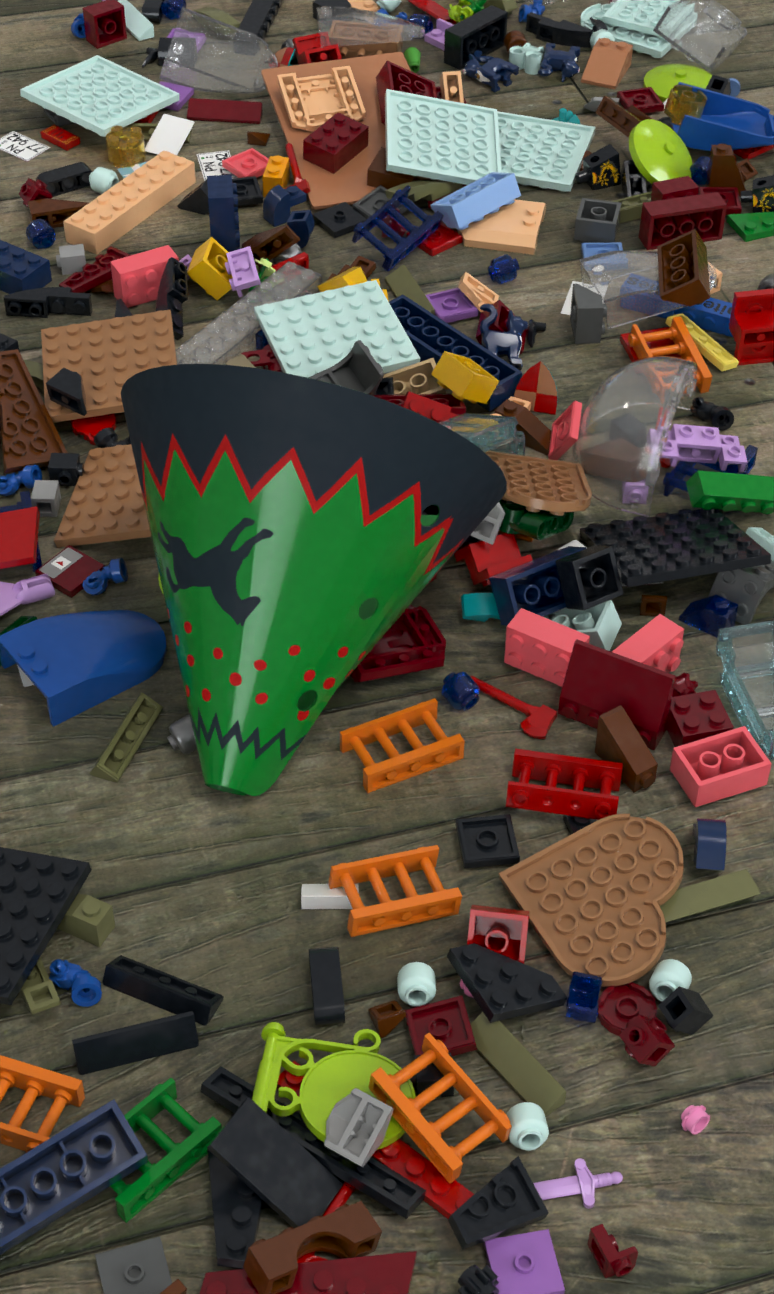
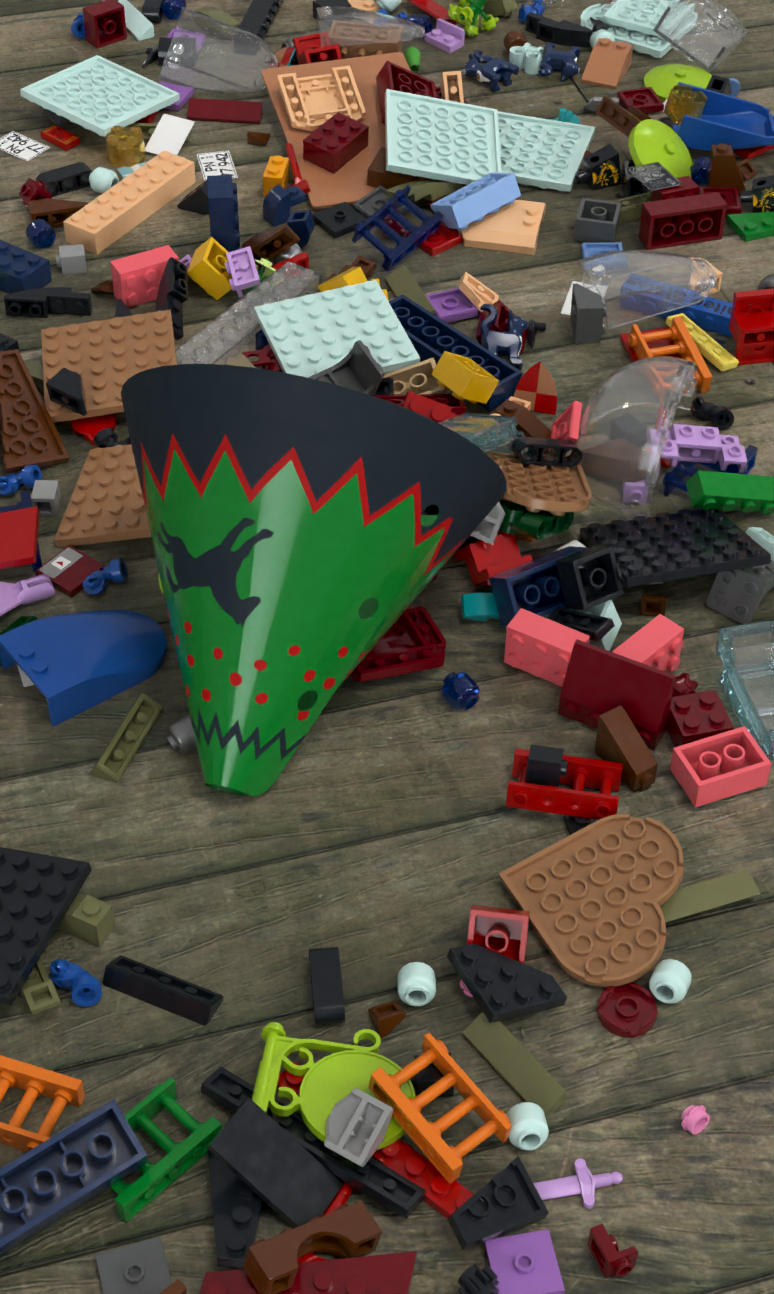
black brick [48,453,84,486] -> none
dark red wing [59,246,131,293] -> none
black slope [72,1011,199,1075] -> none
coral plate [222,148,269,178] -> none
black plate [232,176,263,206] -> none
white slope [301,883,359,909] -> none
orange fence [328,845,462,937] -> none
orange fence [340,698,465,793] -> none
dark red plate [404,995,477,1056] -> none
black brick [444,5,508,70] -> none
black plate [455,814,520,869] -> none
red piece [467,676,557,739] -> none
clear blue head [488,254,520,284] -> none
clear blue bracket [566,972,602,1023] -> none
dark red brick [619,1015,675,1066] -> none
reddish brown slope [657,229,711,306] -> none
black brick [658,987,713,1035] -> none
clear blue slope [679,595,738,640] -> none
dark blue brick [693,818,727,870] -> none
none -> black beam [511,437,582,467]
none -> black brick [526,744,568,786]
none -> black tile [547,607,615,642]
none -> black sticker [626,162,682,191]

